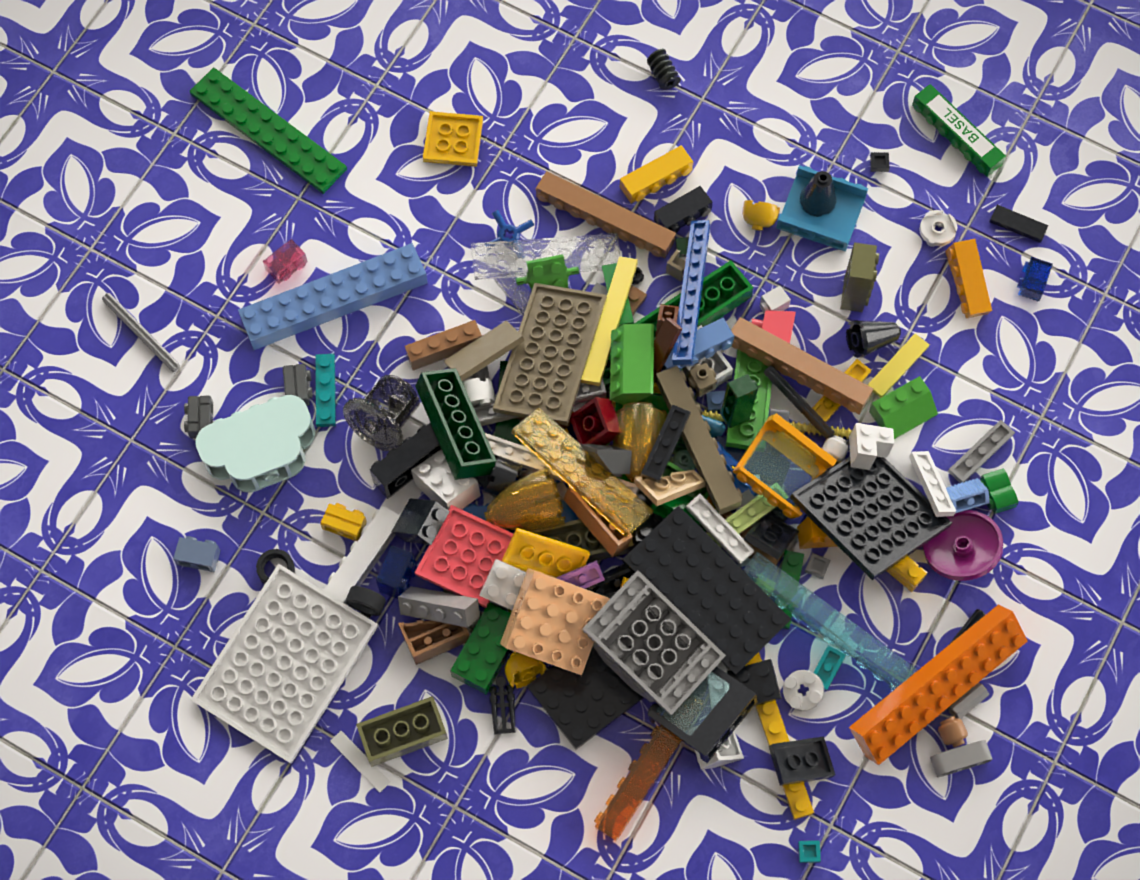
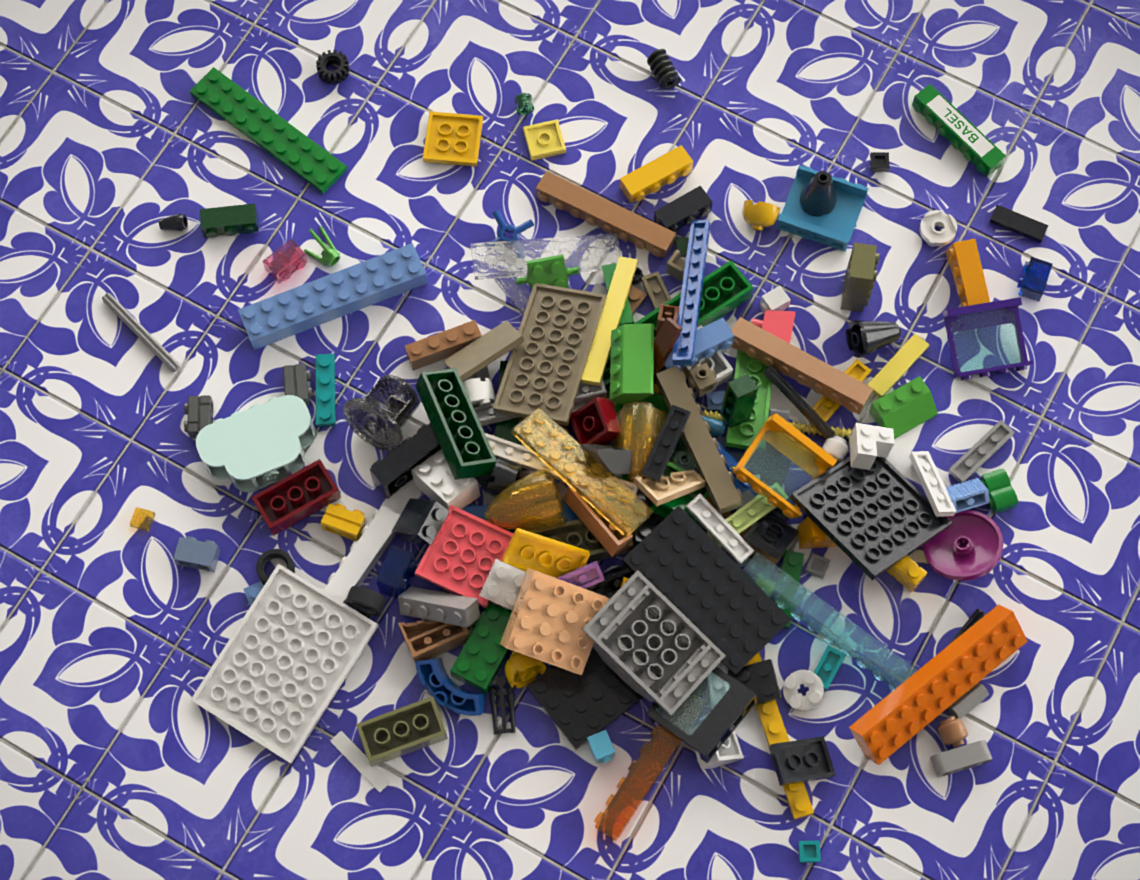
none -> clear yellow tile [129,507,155,532]
none -> black cone [159,213,188,231]
none -> dark green brick [200,203,259,238]
none -> medium blue plate [243,581,264,606]
none -> dark red brick [252,459,341,536]
none -> bright green plant [304,226,340,267]
none -> black tyre [316,50,350,85]
none -> blue brick [415,657,485,716]
none -> clear green wheel [514,93,534,115]
none -> light yellow tile [523,119,566,161]
none -> medium azure brick [587,730,616,764]
none -> dark tan plate [641,271,671,310]
none -> clear light blue panel [943,297,1033,381]

